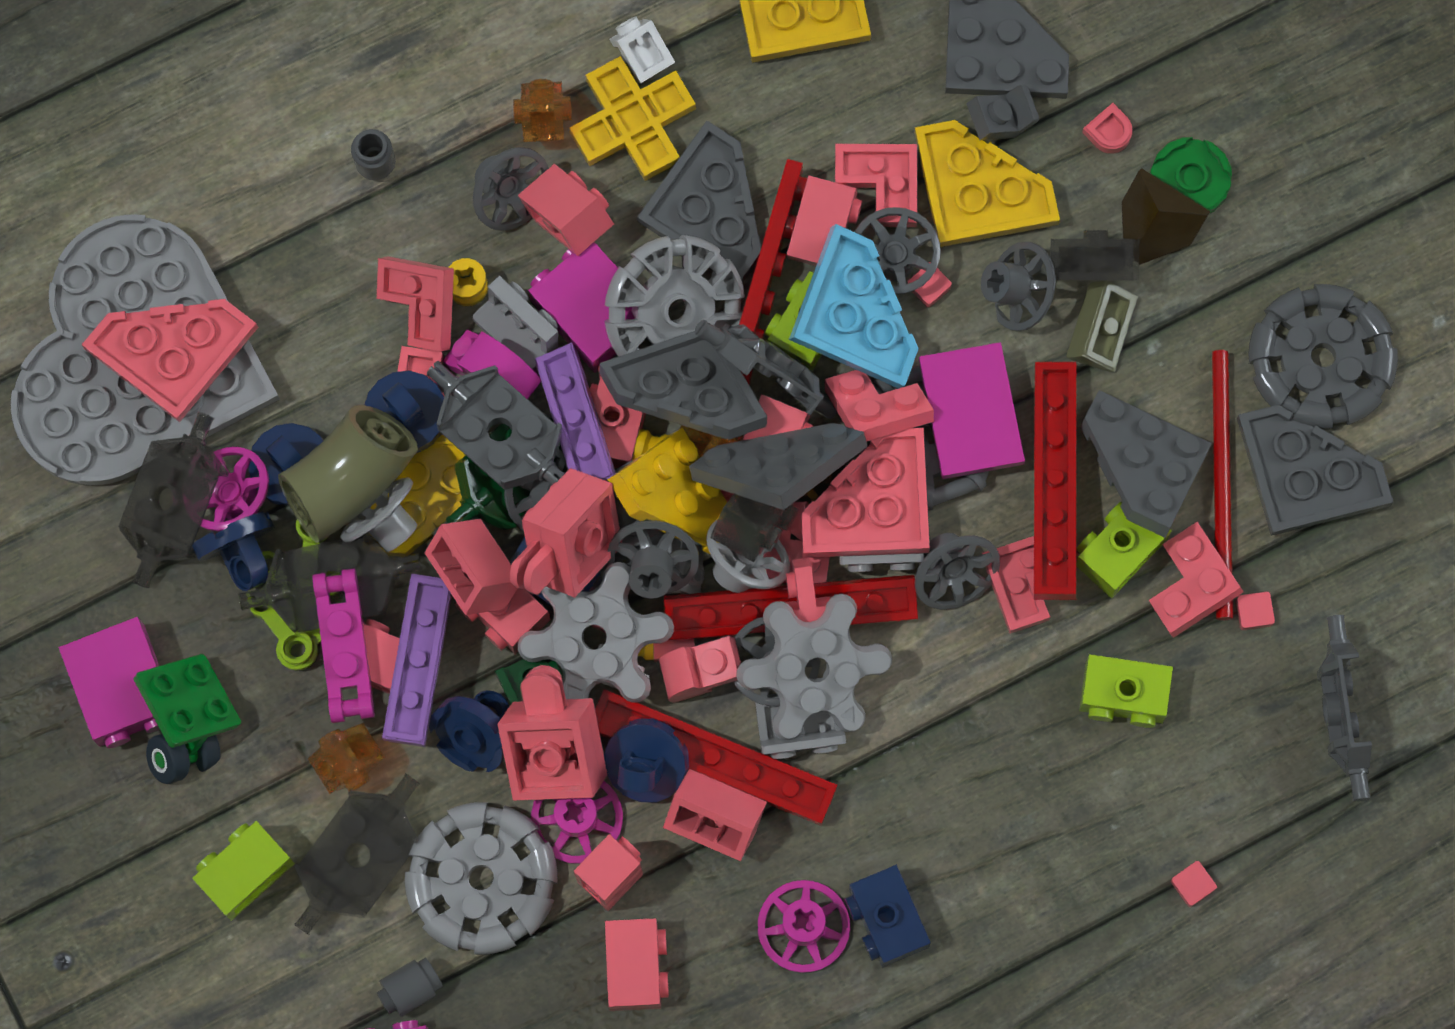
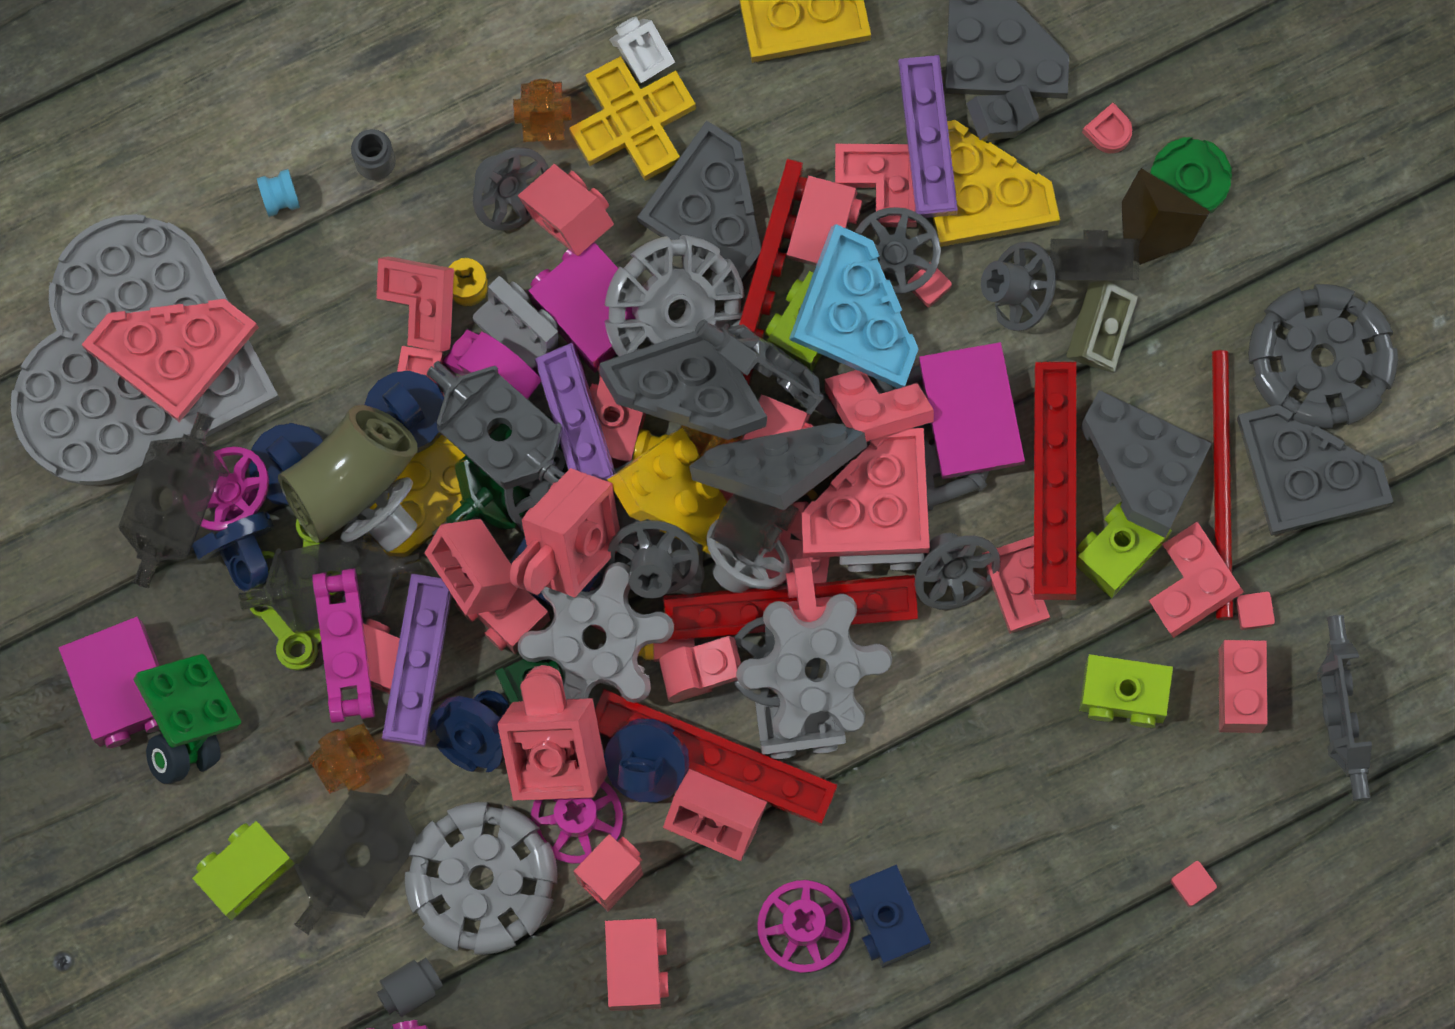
none -> medium azure wheel [257,169,300,217]
none -> medium lavender tile [898,55,958,218]
none -> coral brick [1219,640,1267,733]

